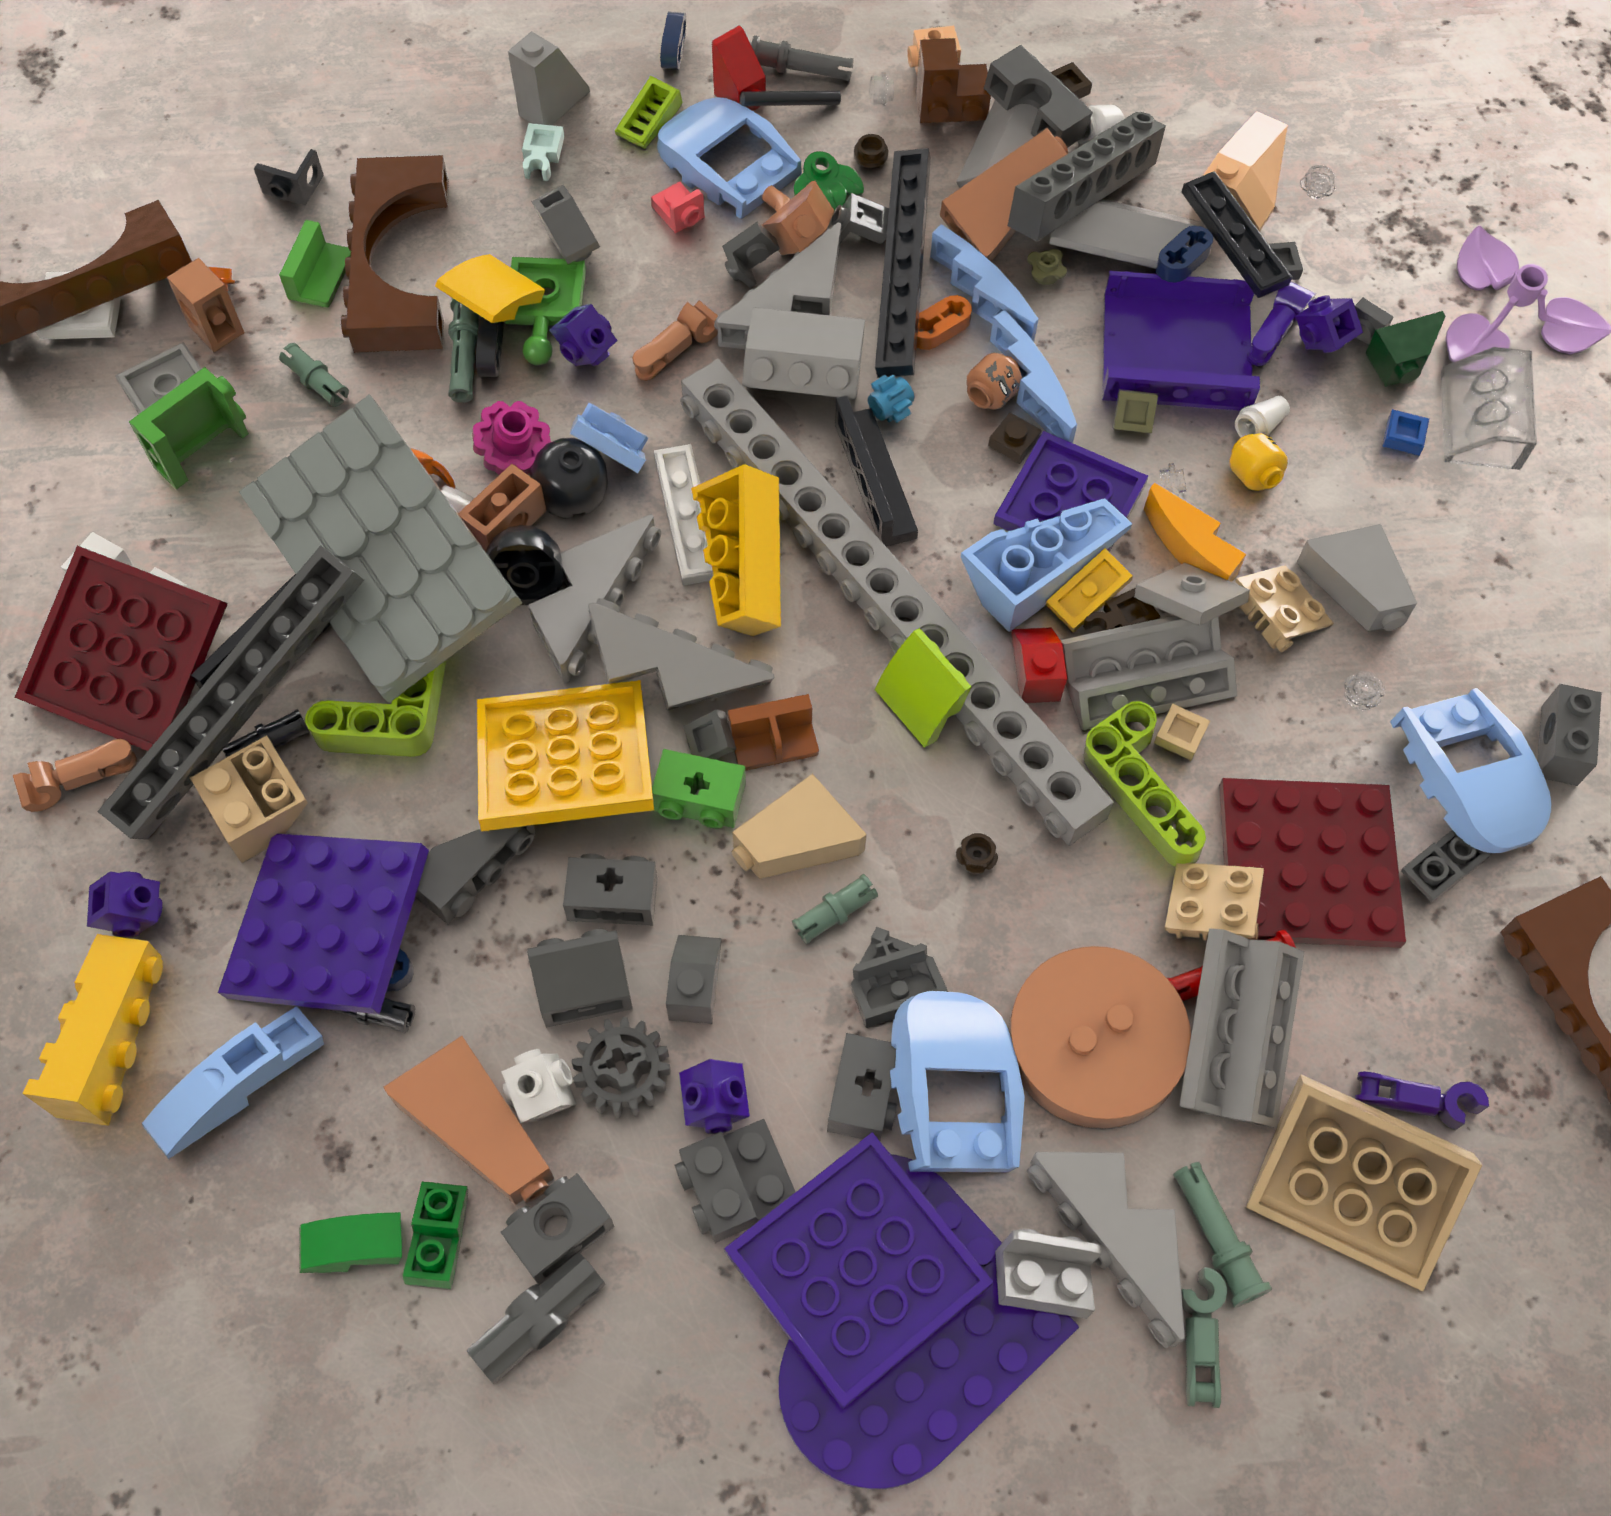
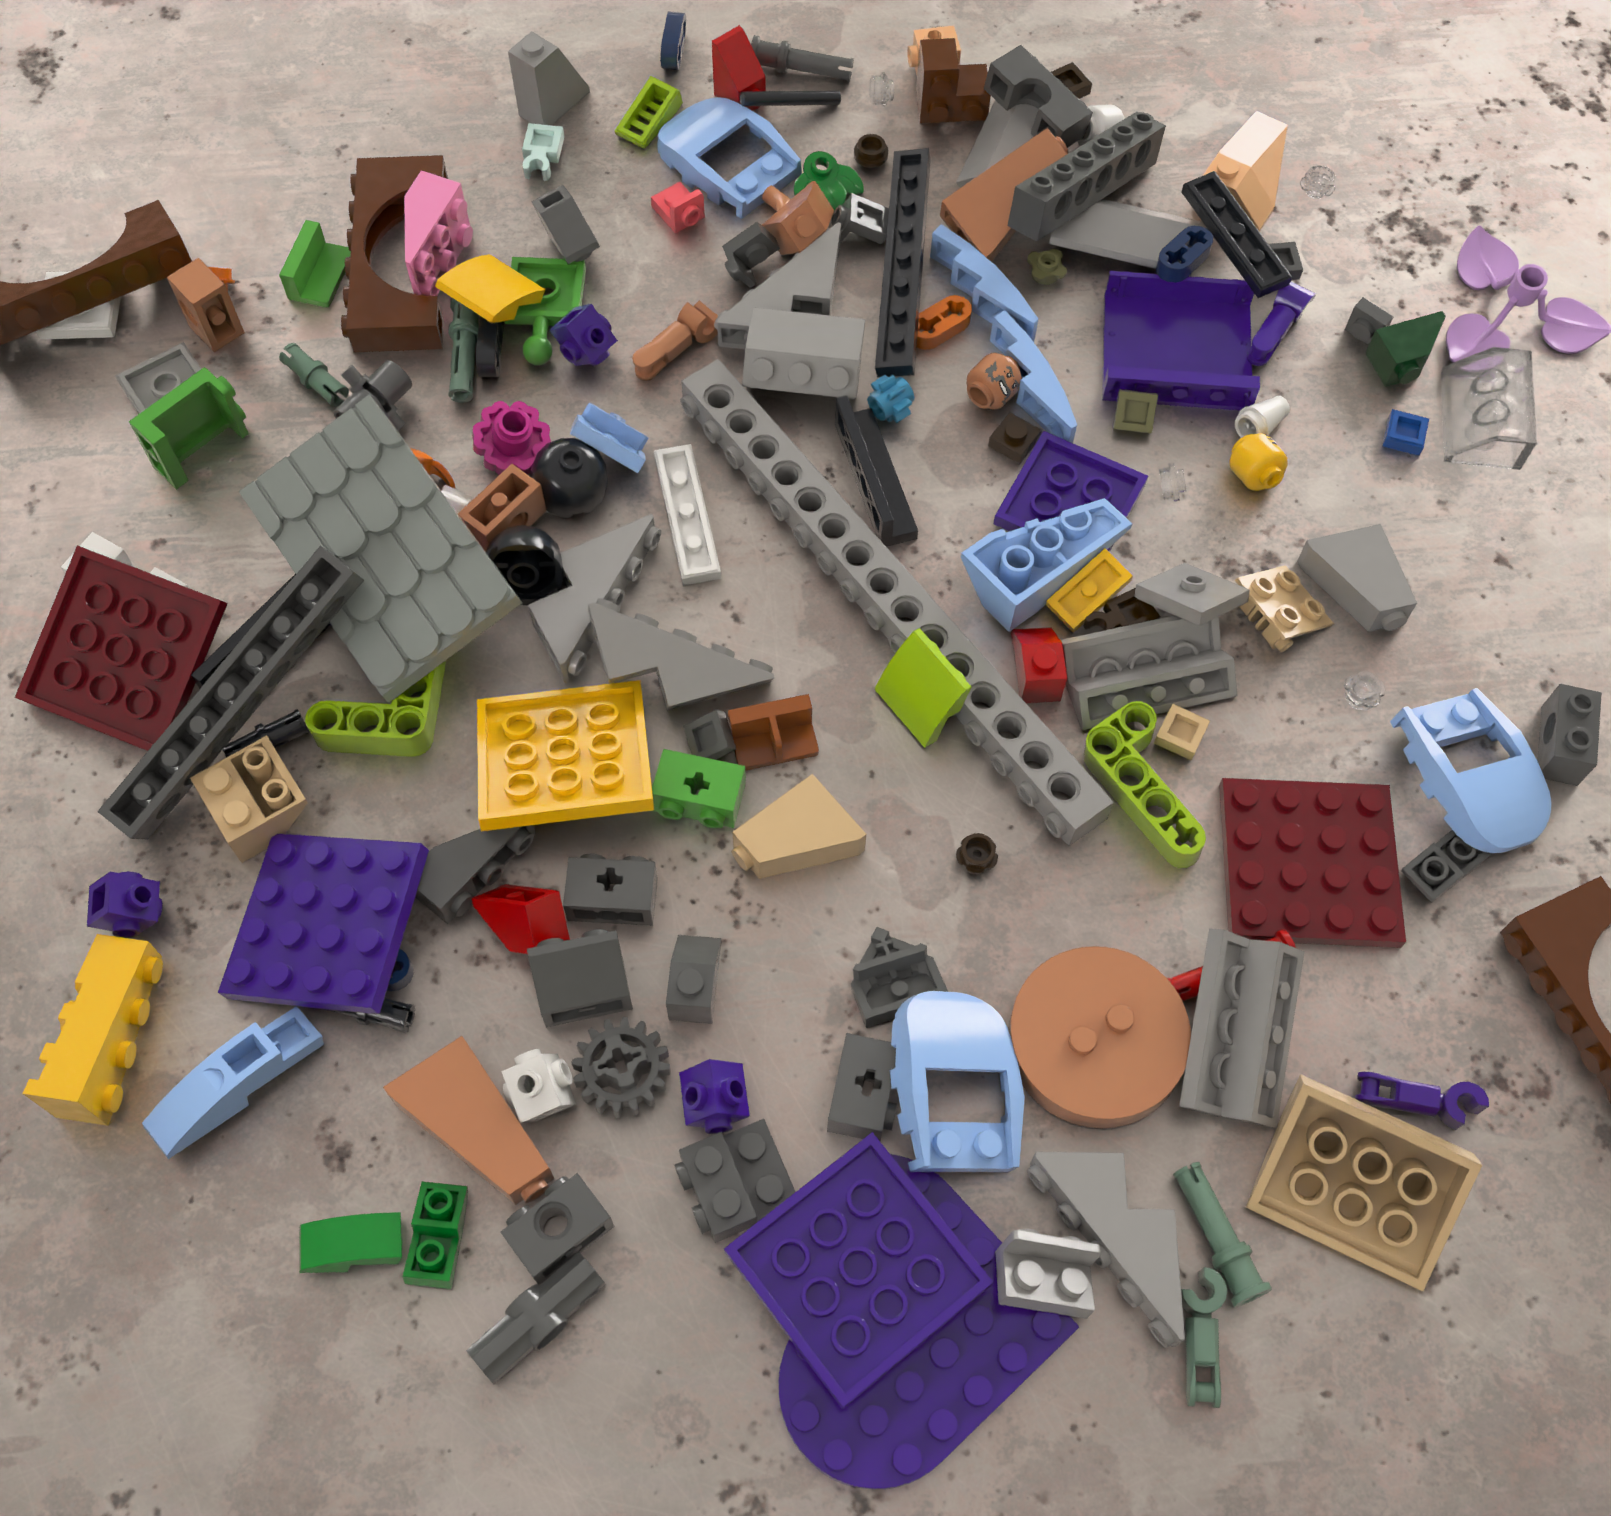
nougat piece [13,739,137,812] -> none
black bracket [254,149,324,206] -> none
yellow wedge [691,464,781,637] -> none
sand green pin [792,874,878,944] -> none
light orange slope [1143,483,1246,582] -> none
tan hinge [1165,863,1264,941] -> none
dark purple brick [1295,295,1363,353] -> none
none -> dark grey pin [333,360,413,431]
none -> bright pink slope [404,170,473,296]
none -> red slope [472,884,570,954]

